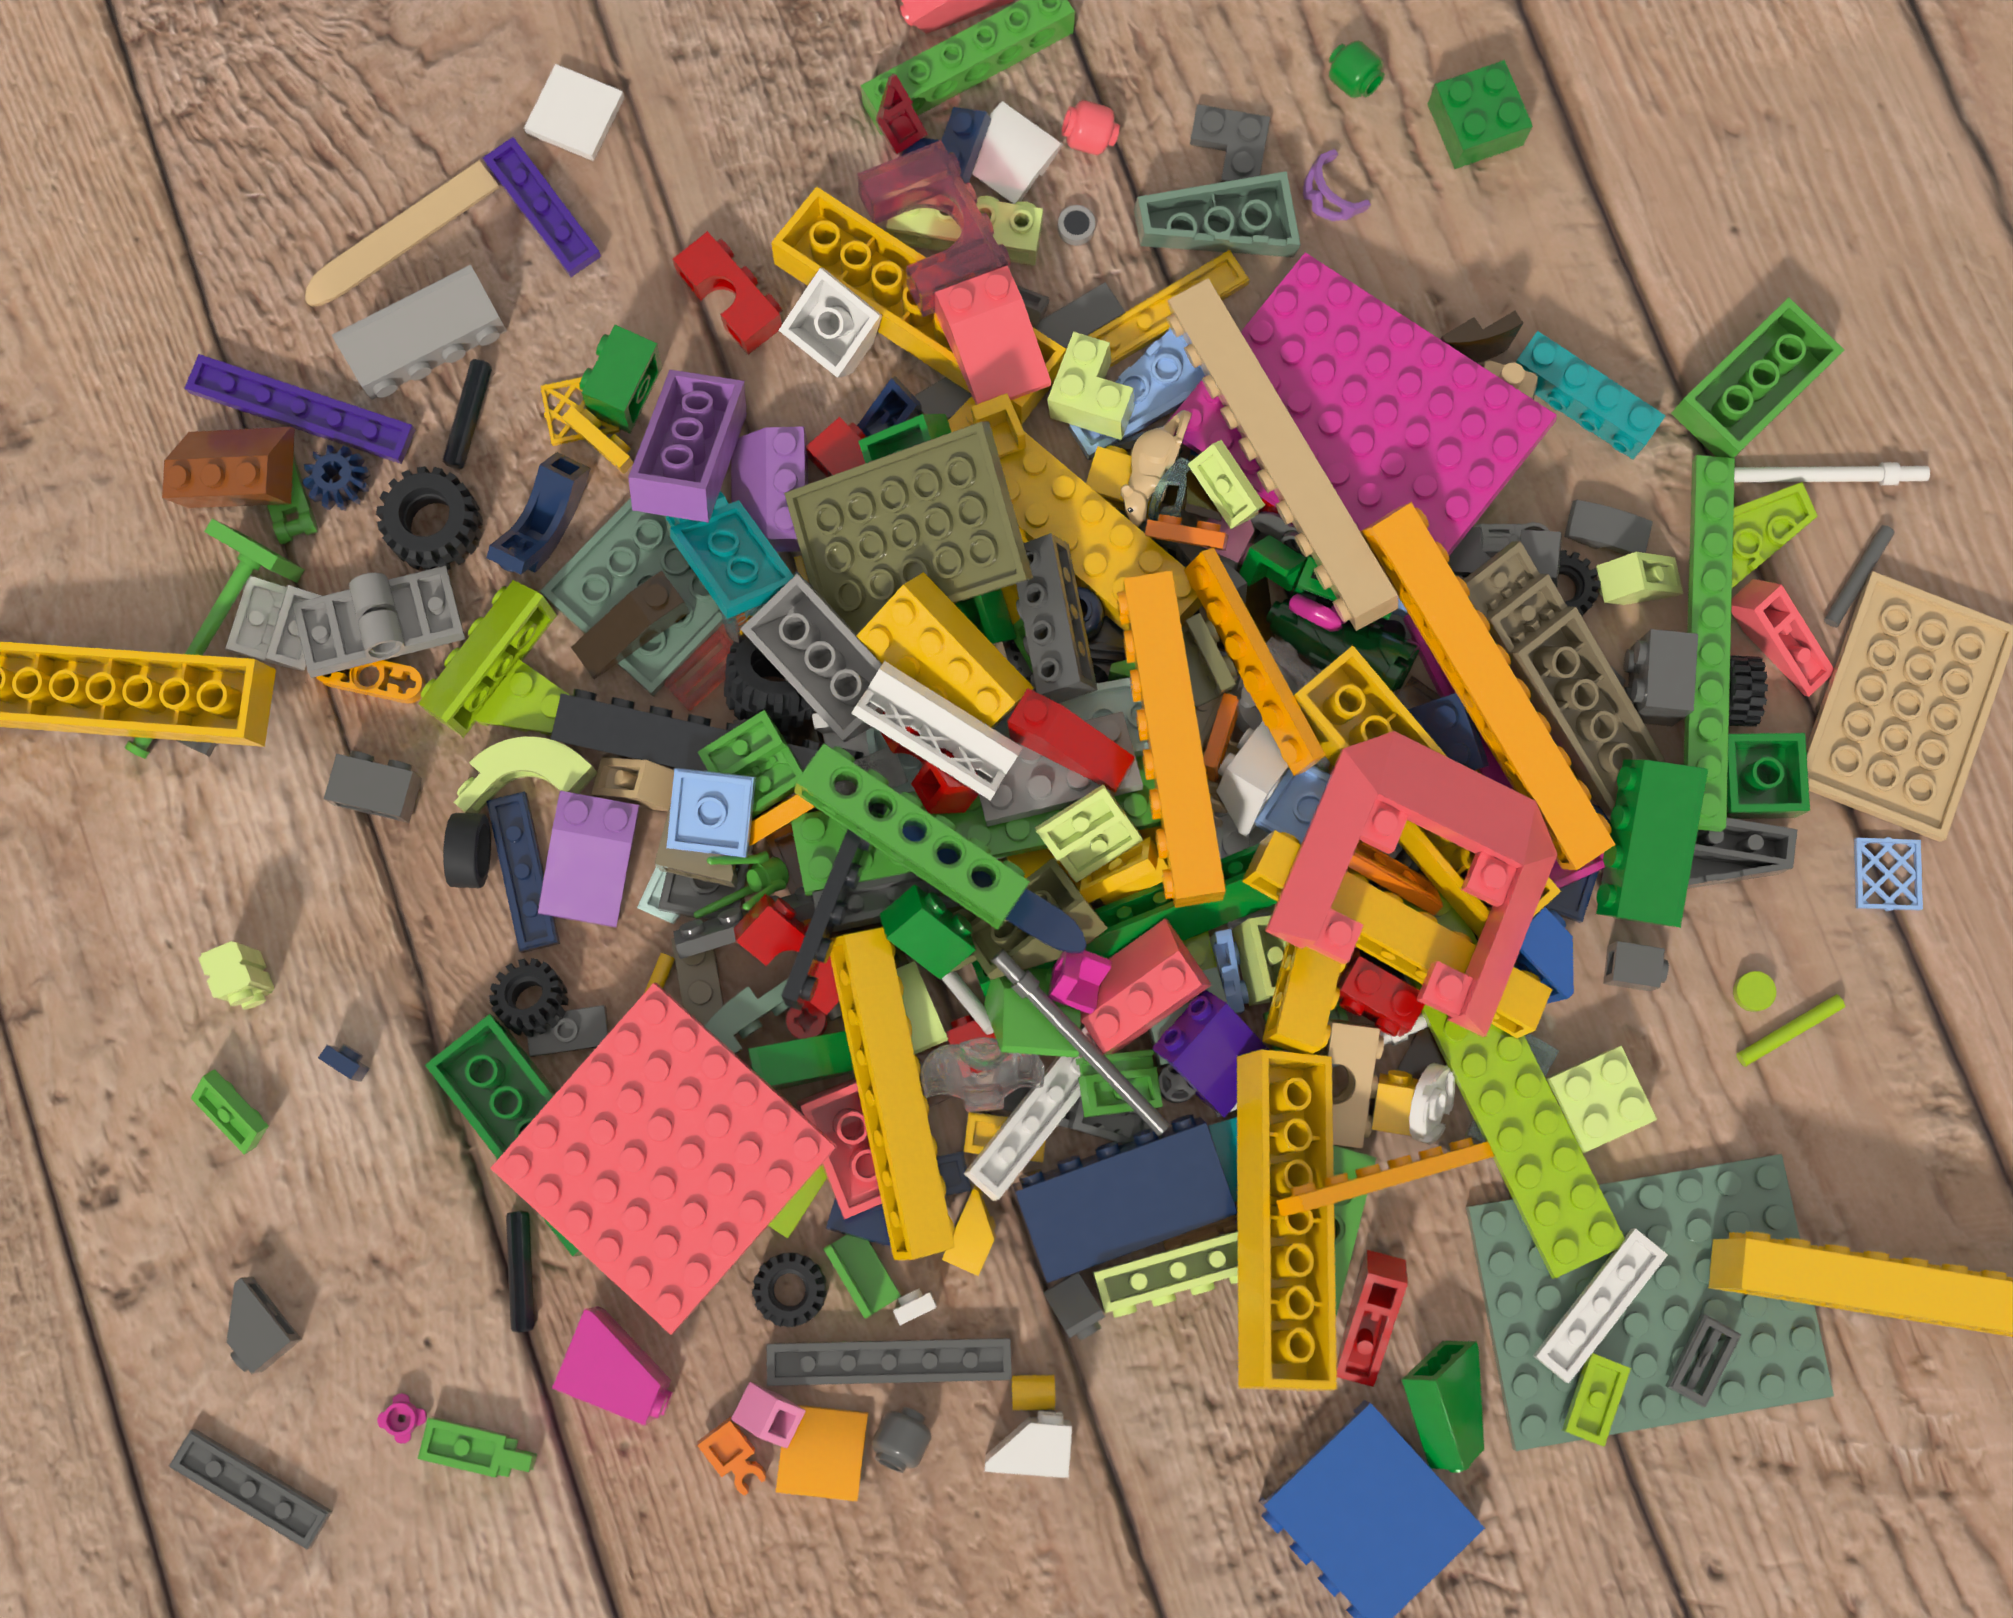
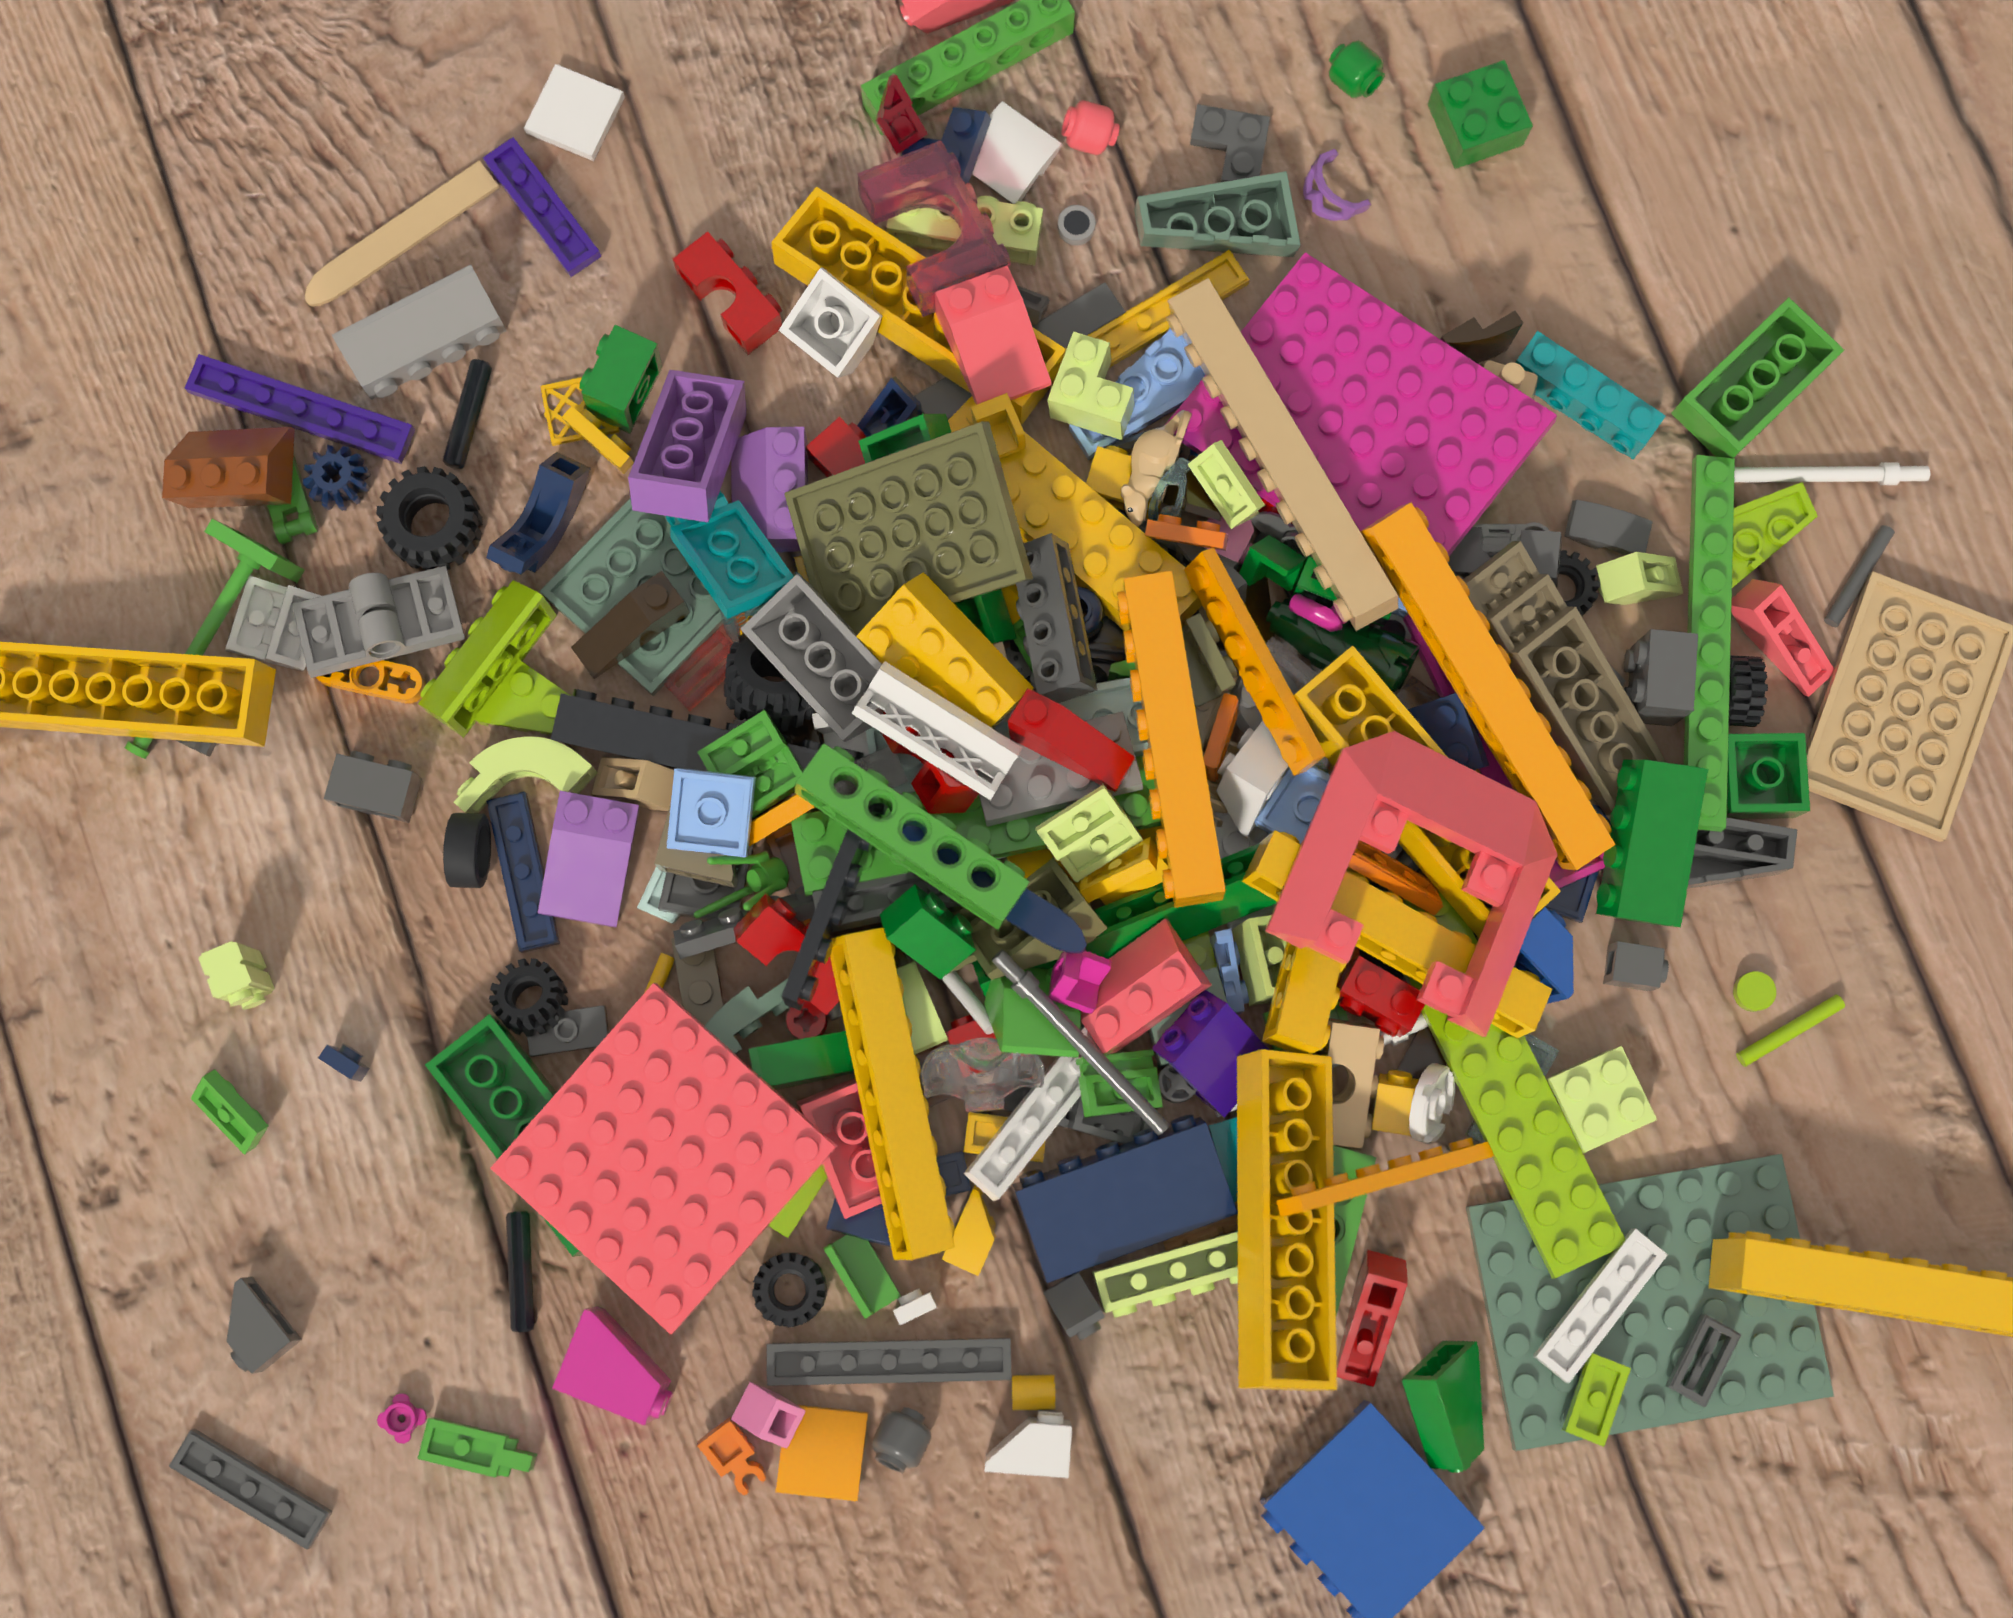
light blue window [1854,837,1923,911] -> none

